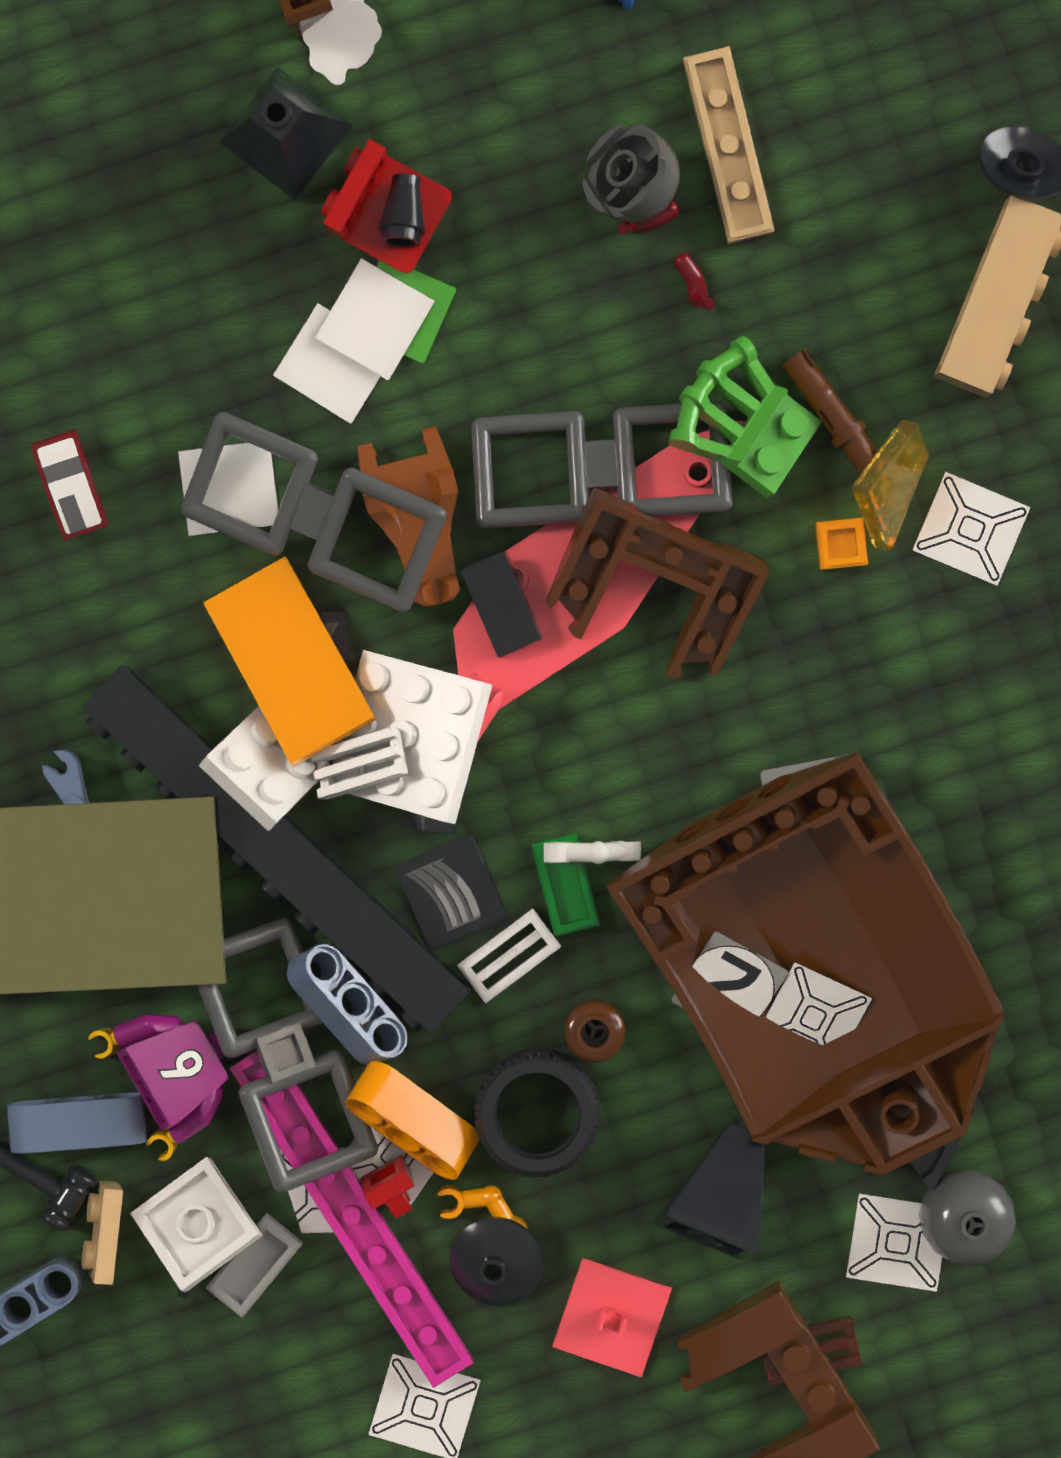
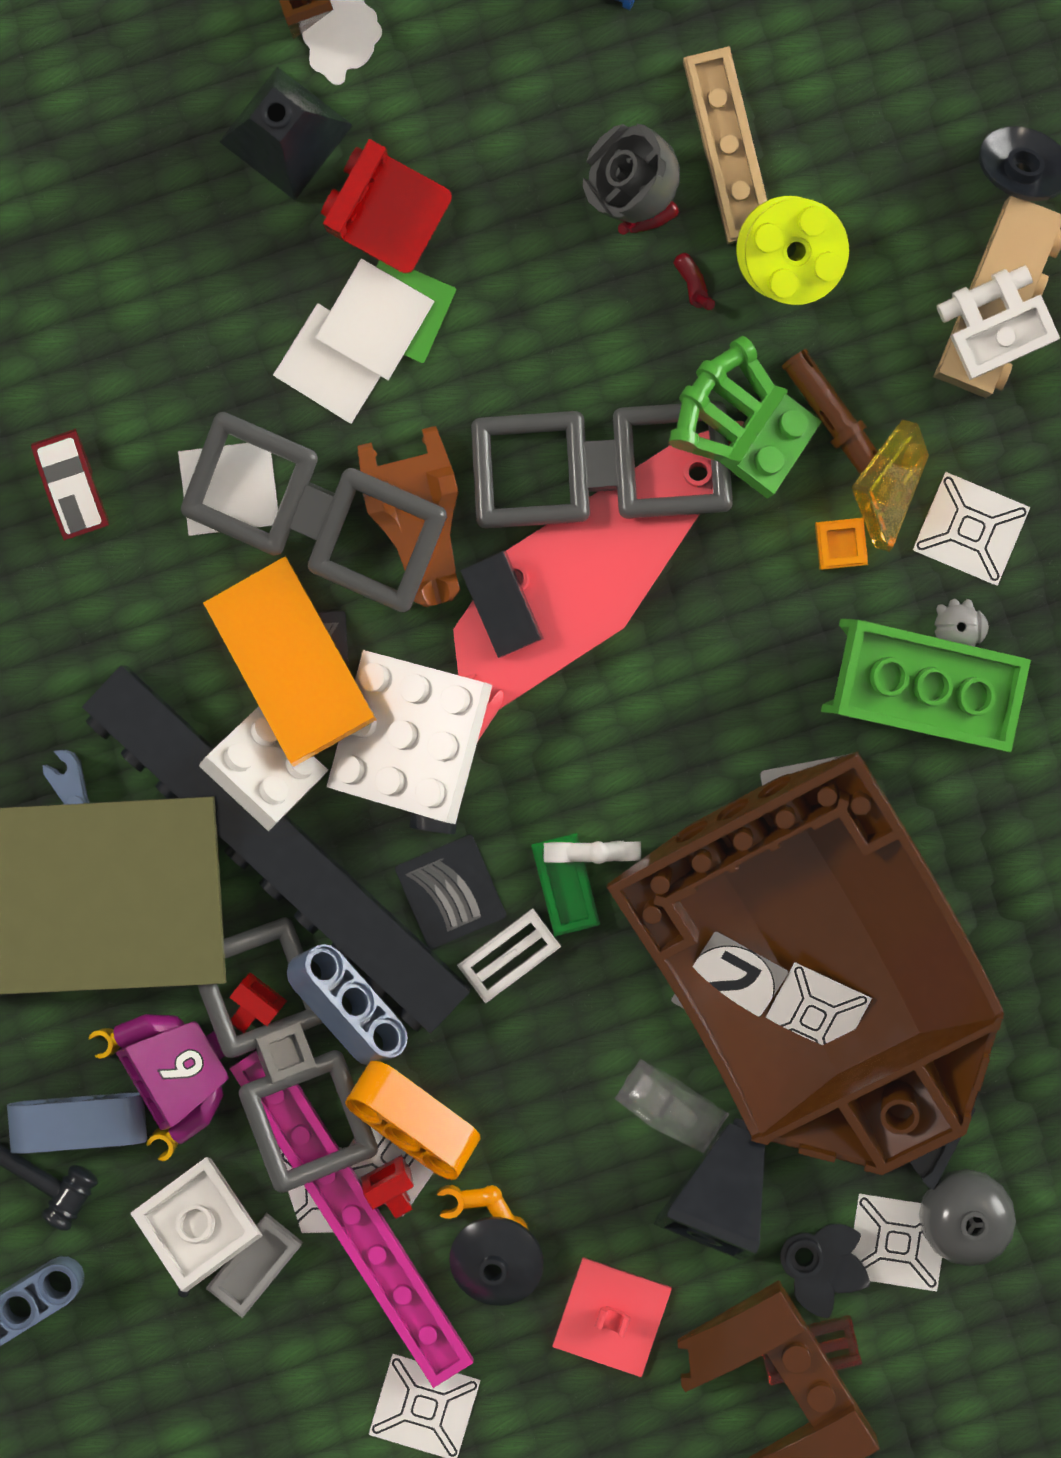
tan plate [82,1180,123,1285] -> none
white tile [311,727,408,800] -> none
black cone [378,174,426,249] -> none
black tyre [475,1048,600,1177] -> none
reddish brown wedge [546,487,770,678] -> none
reddish brown head [564,998,626,1063] -> none
none -> red tile [229,972,287,1033]
none -> clear slope [615,1059,729,1153]
none -> neon yellow wheel [736,196,849,305]
none -> black plate [780,1224,870,1318]
none -> bright green plate [821,619,1031,753]
none -> light grey animal [935,599,989,647]
none -> white plate [937,265,1060,380]

